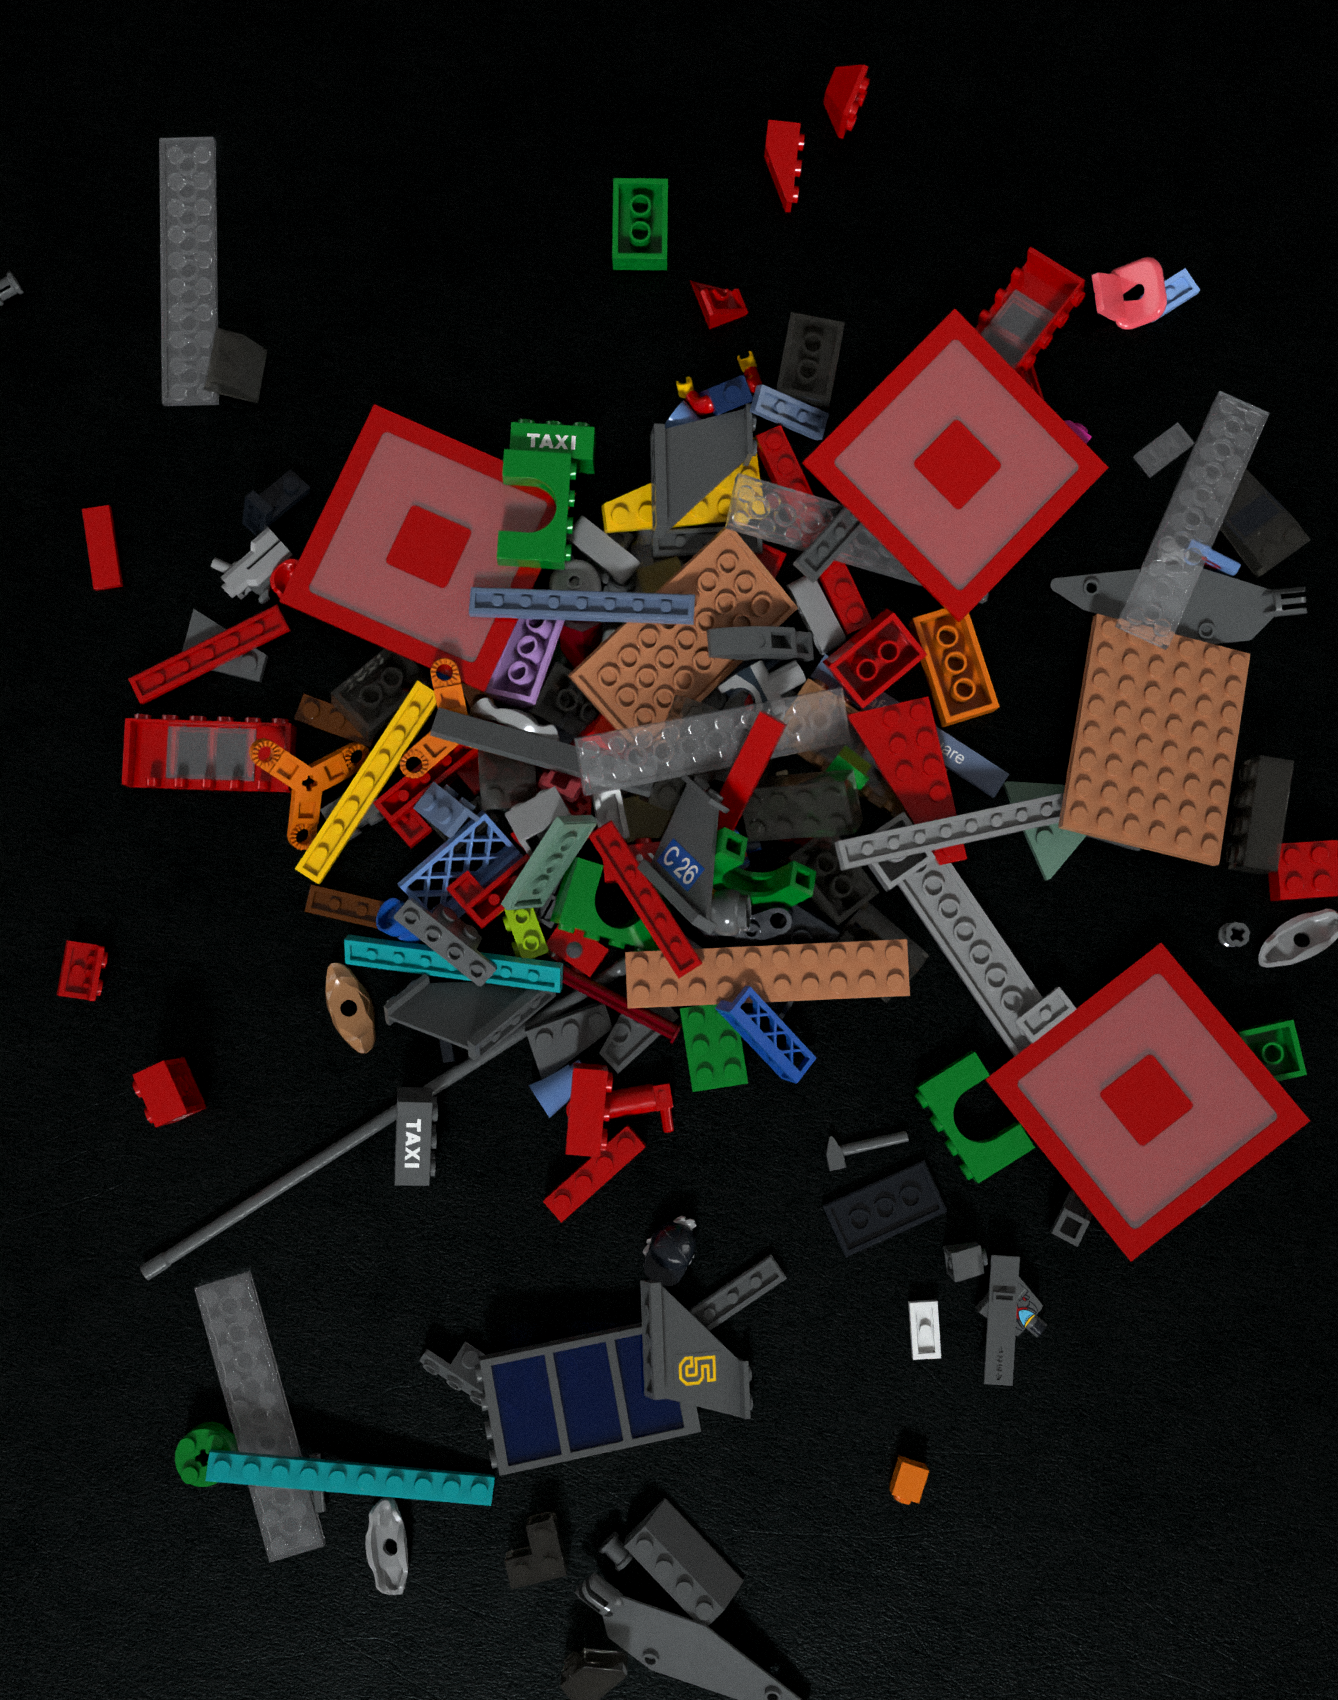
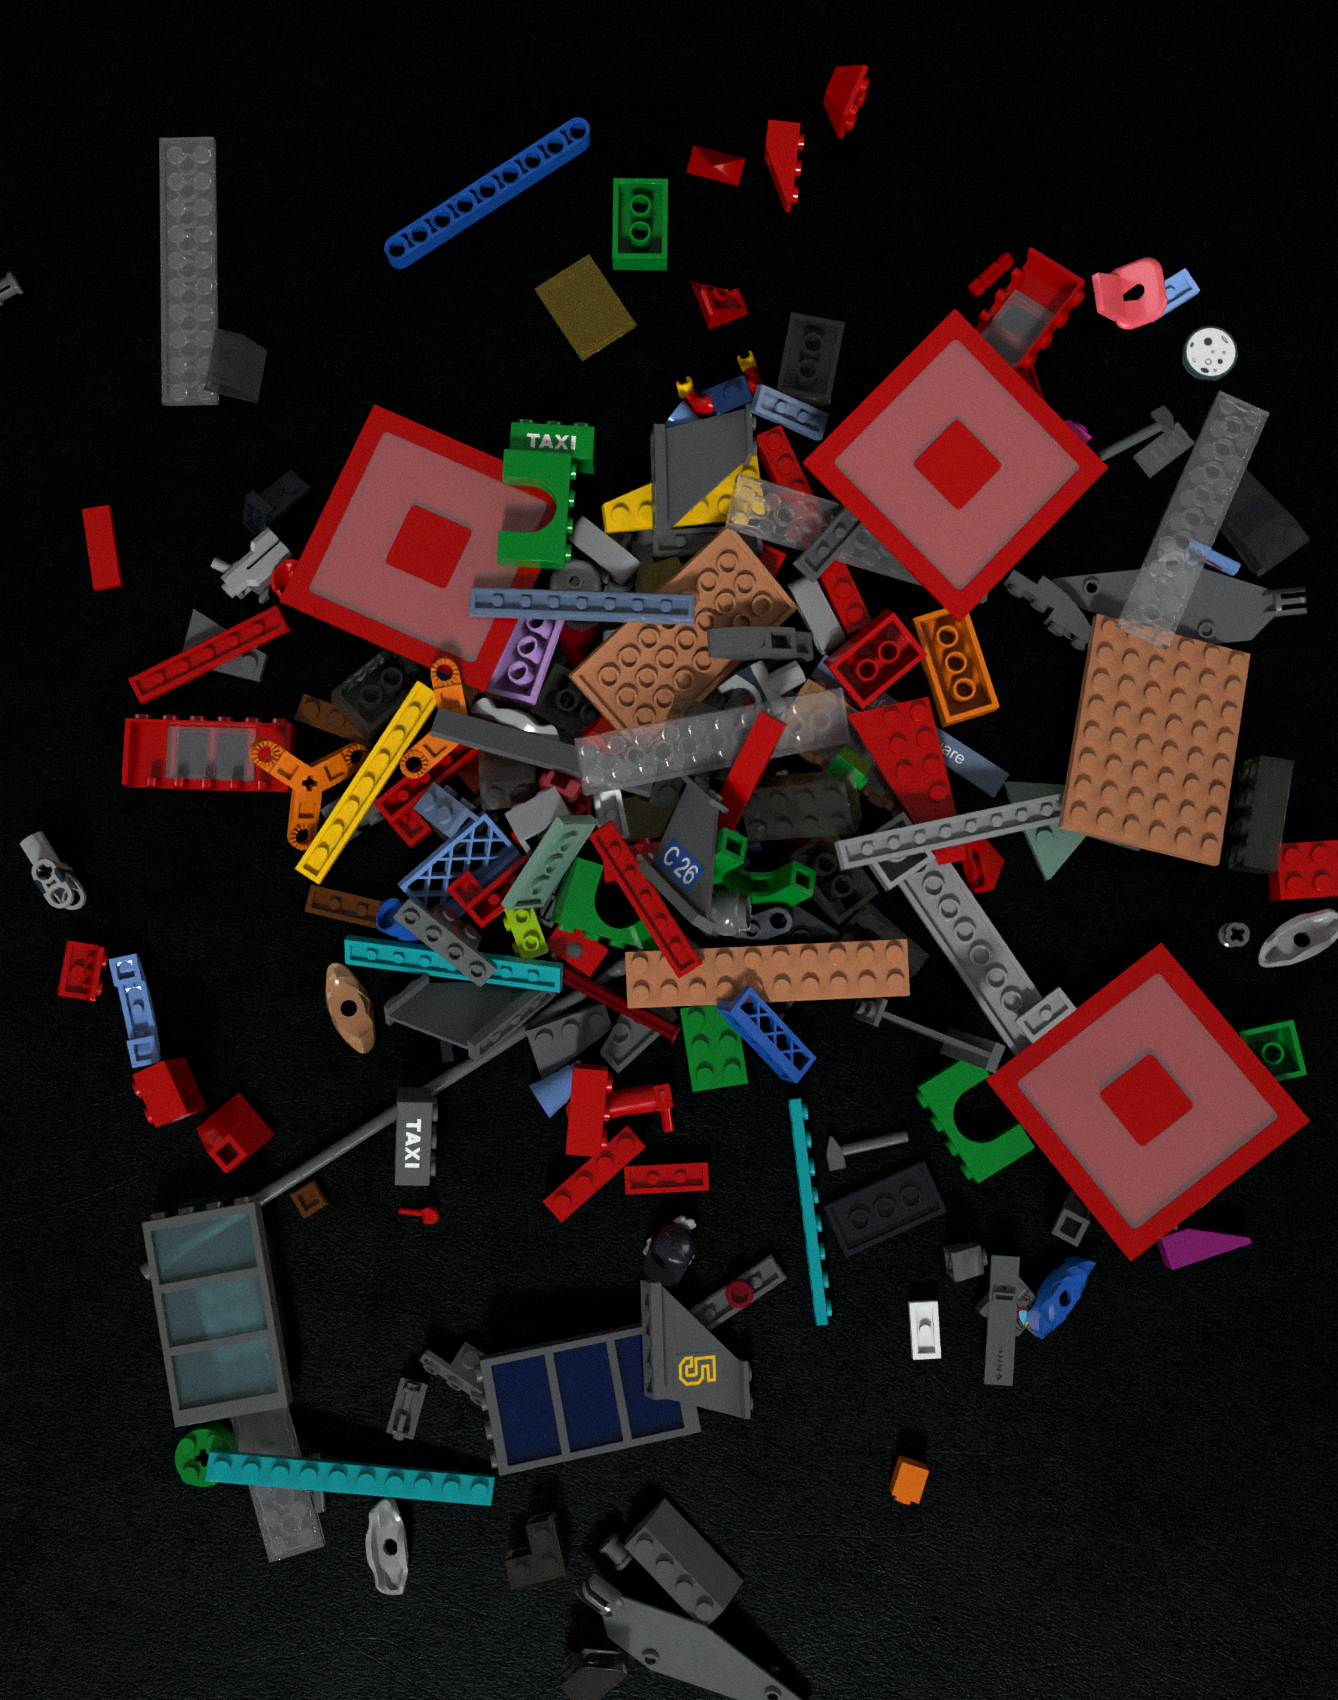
none -> light grey connector [20,831,87,910]
none -> medium blue slope [108,953,161,1068]
none -> clear light blue window [142,1196,293,1427]
none -> red slope [196,1092,275,1174]
none -> reddish brown tile [290,1179,329,1219]
none -> blue beam [384,117,591,269]
none -> dark grey hinge [386,1377,428,1440]
none -> red hand [399,1206,439,1224]
none -> clear yellow piece [535,254,636,361]
none -> red plate [624,1161,709,1195]
none -> red slope [687,145,745,186]
none -> dark red tile [725,1279,754,1309]
none -> teal plate [788,1097,832,1326]
none -> dark grey piece [853,997,1006,1073]
none -> red slope [962,839,1004,894]
none -> red axle [968,252,1015,297]
none -> dark grey slope [1004,570,1091,651]
none -> blue piece [1026,1257,1096,1339]
none -> dark grey piece [1097,406,1175,461]
none -> magenta slope [1157,1225,1252,1270]
none -> white tile [1182,326,1238,381]

